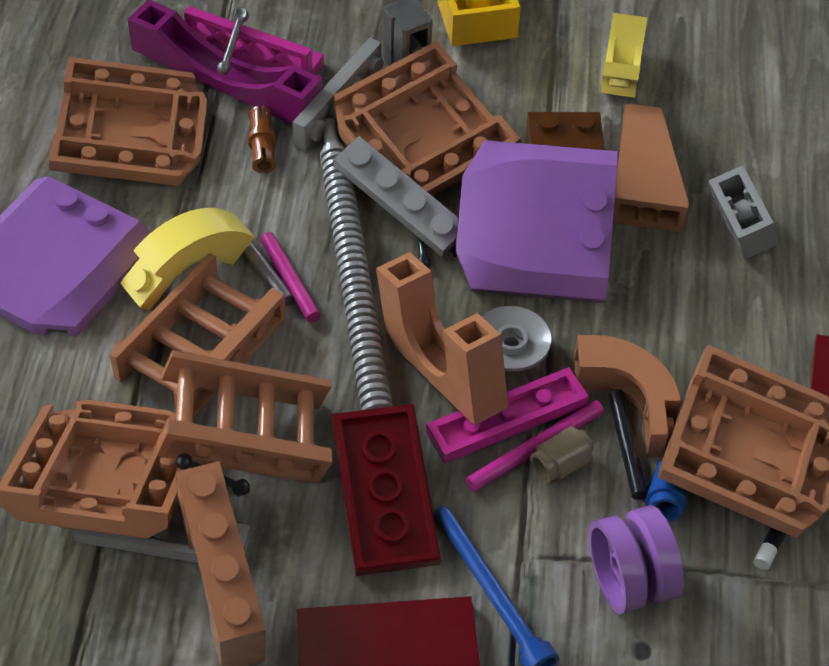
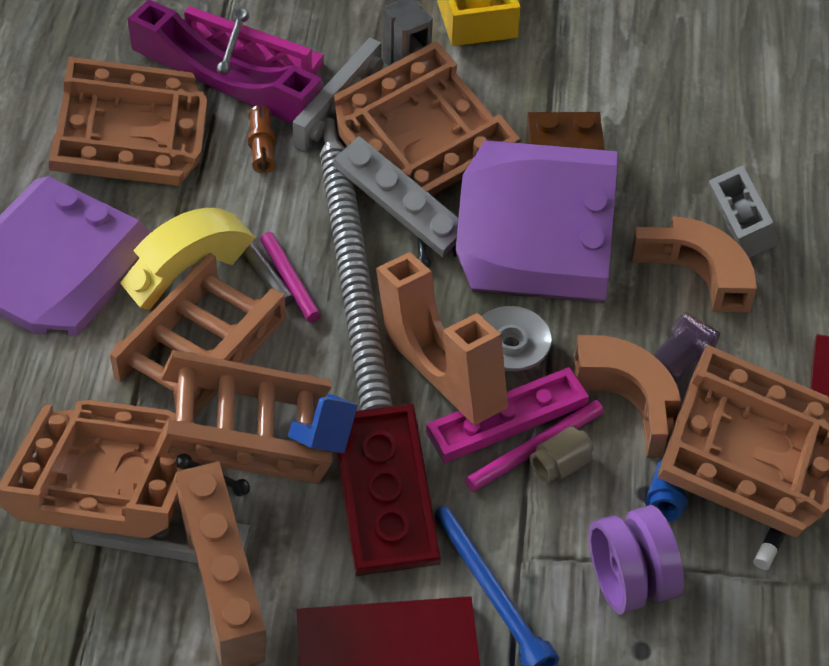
light yellow arch [600,13,648,98] -> none
black bar [608,389,648,500] -> none
nougat slope [613,103,689,232] -> none
none -> blue panel [288,394,358,453]
none -> nougat arch [631,216,757,313]
none -> clear purple piece [653,312,720,384]

